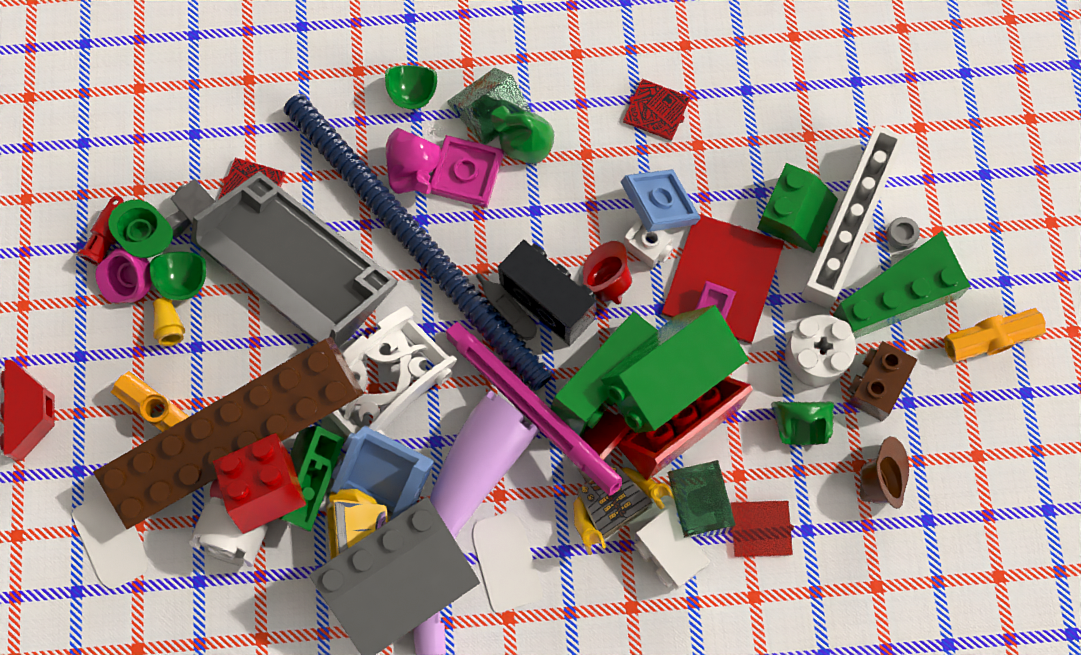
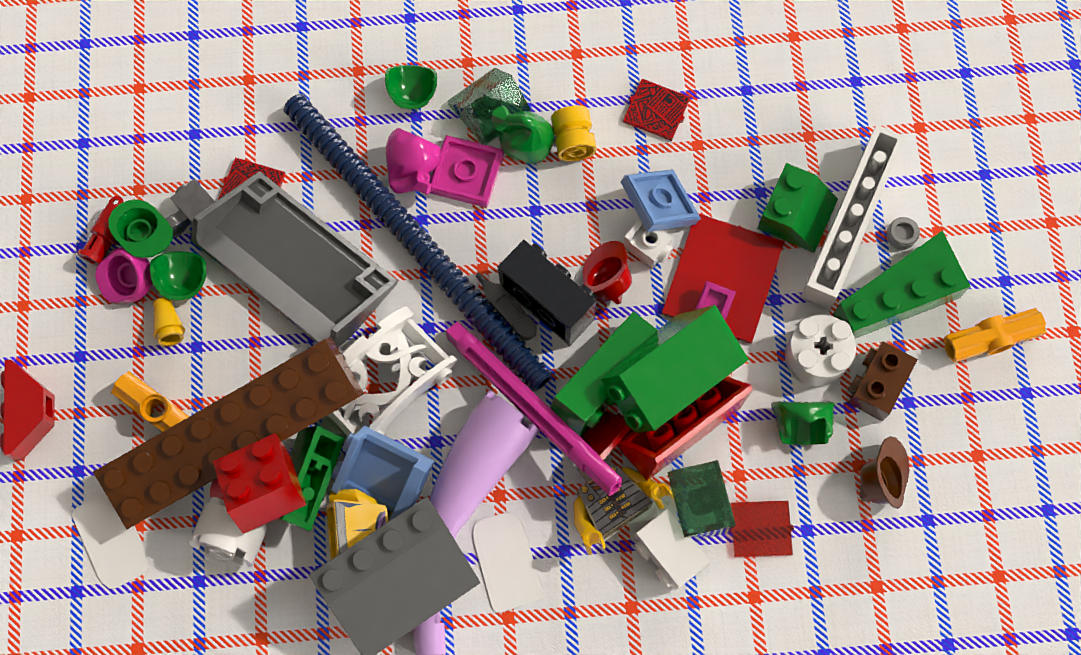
none -> yellow wheel [551,105,597,162]

